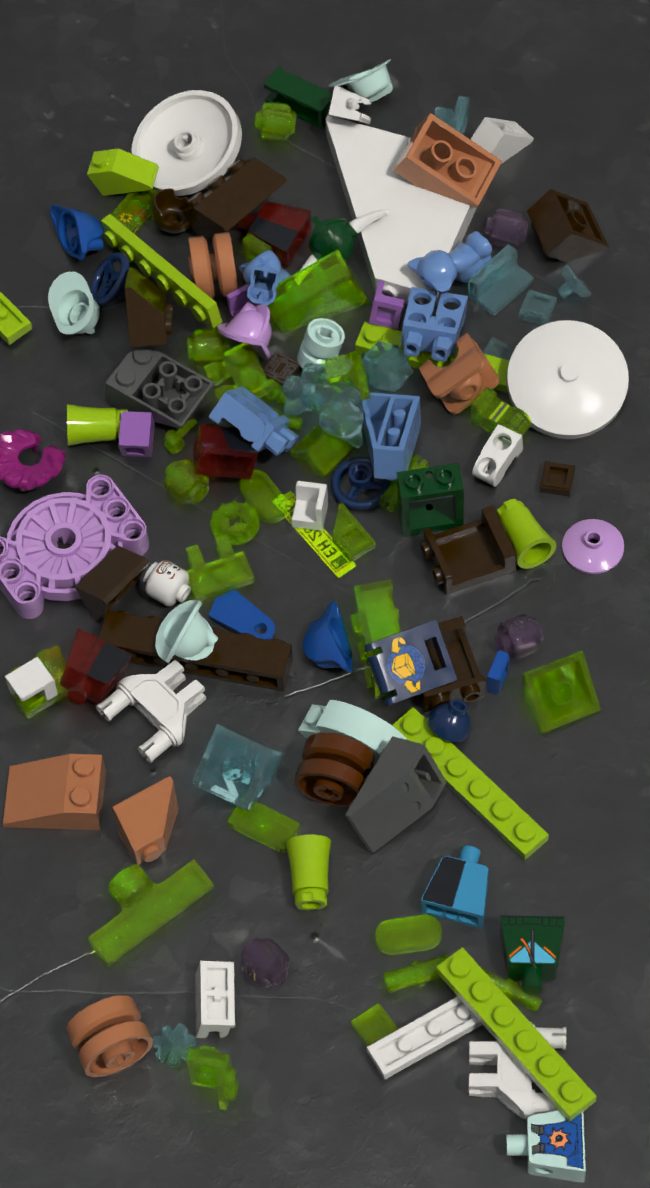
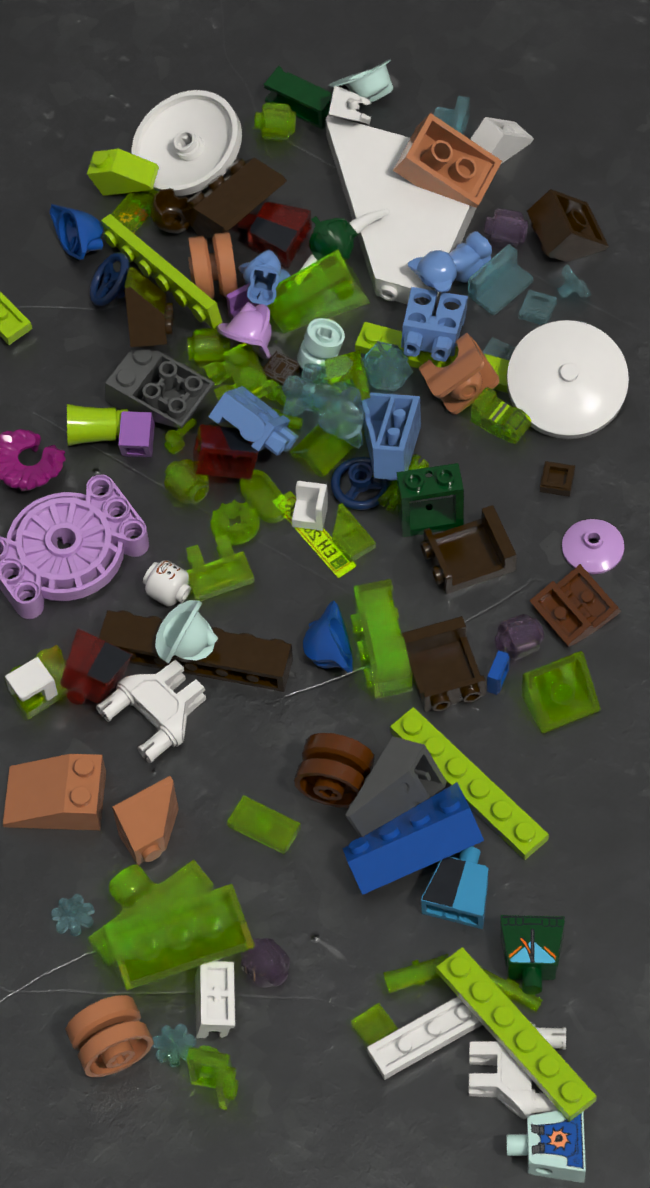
light aqua piece [48,272,100,335] -> none
dark brown slope [75,545,150,622] -> none
clear light blue slope [191,724,285,811] -> none
blue piece [208,589,276,640] -> none
clear neon green tile [243,233,272,262] -> none
lime plant [285,835,331,911] -> none
light aqua arch [298,700,407,766] -> none
dark blue container [364,619,458,706] -> none
medium lavender panel [369,280,405,330] -> none
clear neon green tile [375,914,442,955] -> none
dark blue brick [427,699,471,742] -> none
white leg [472,424,523,487] -> none
lime plant [496,498,556,569] -> none
none -> clear light blue plant [51,894,95,936]
none -> clear neon green slope [103,884,255,991]
none -> blue wedge [342,782,484,895]
none -> reddish brown slope [530,564,622,647]

